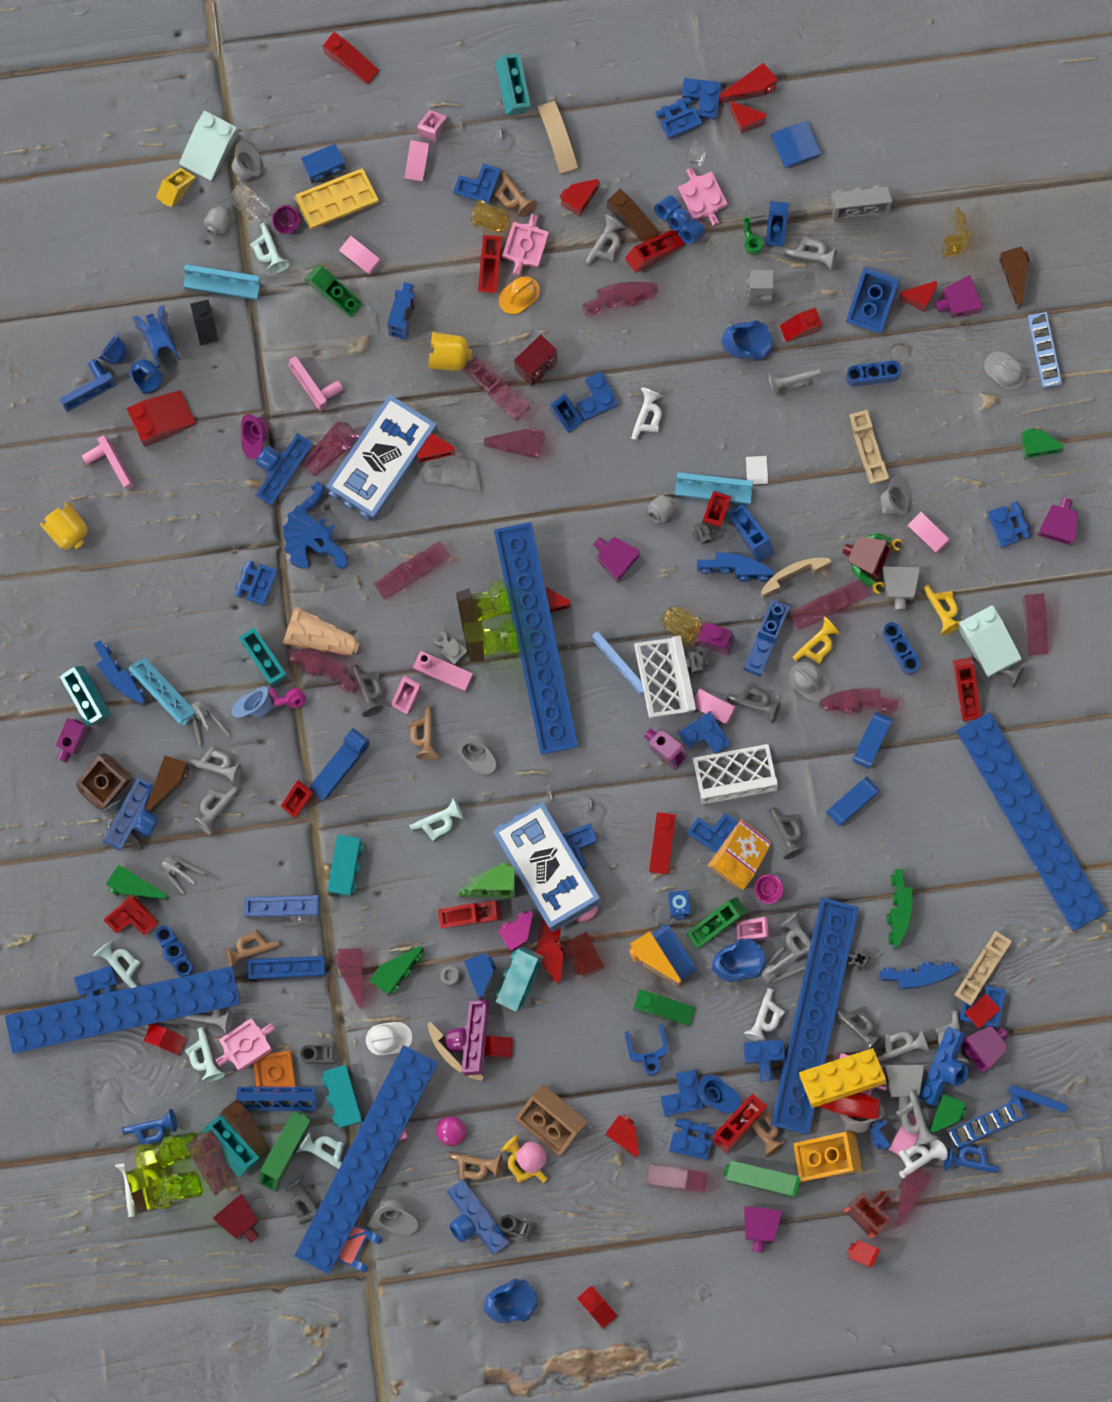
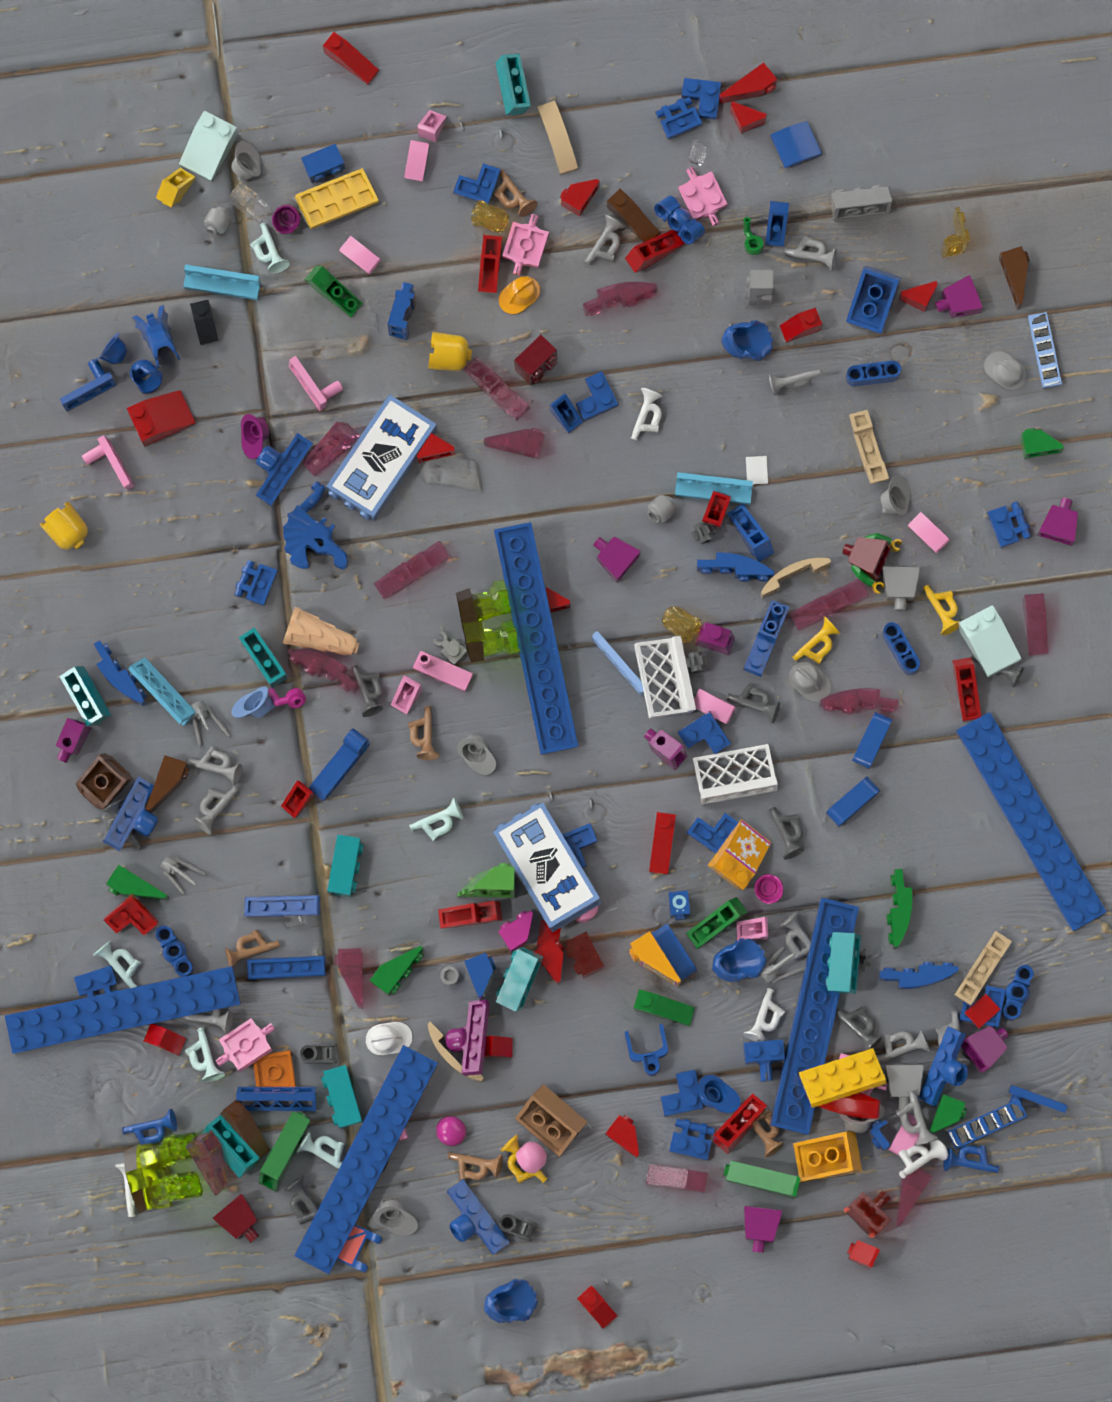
none -> teal brick [826,932,861,994]
none -> blue piece [1002,965,1034,1021]

